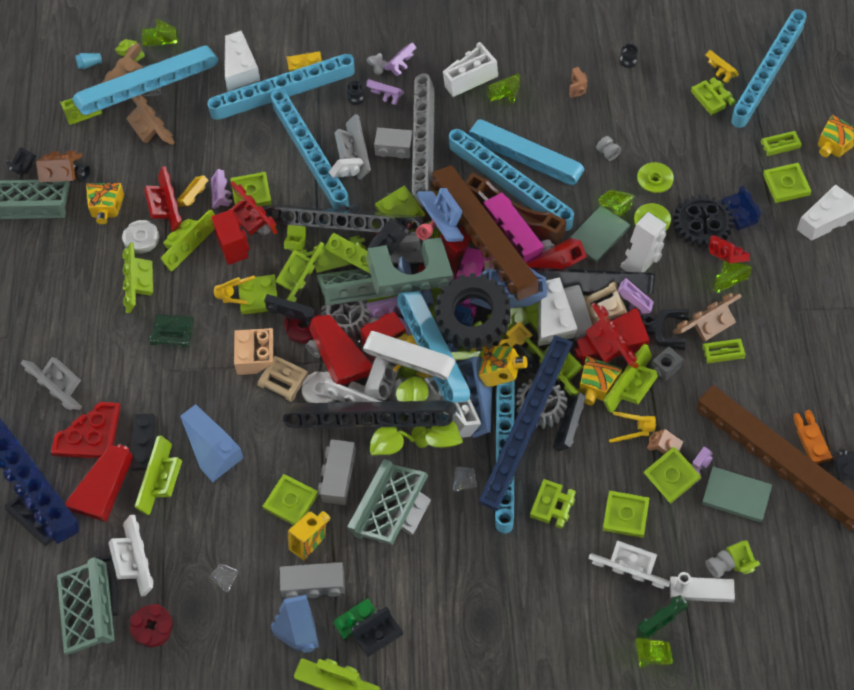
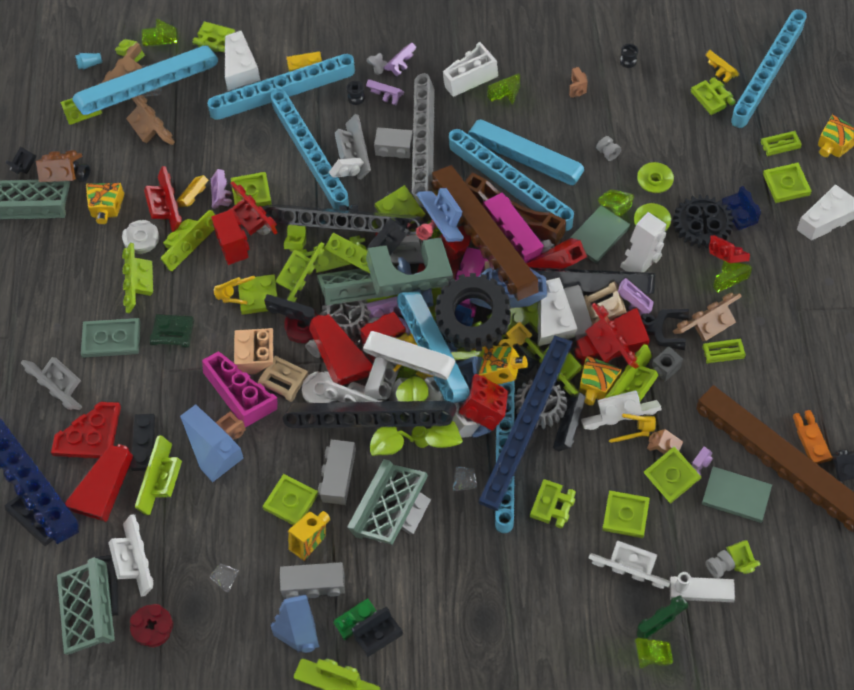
none -> sand green tile [81,318,141,358]
none -> lime plate [193,21,235,52]
none -> dark pink wedge [202,351,277,428]
none -> nougat bracket [215,411,246,440]
none -> red bracket [458,374,508,431]
none -> white bracket [581,391,661,430]

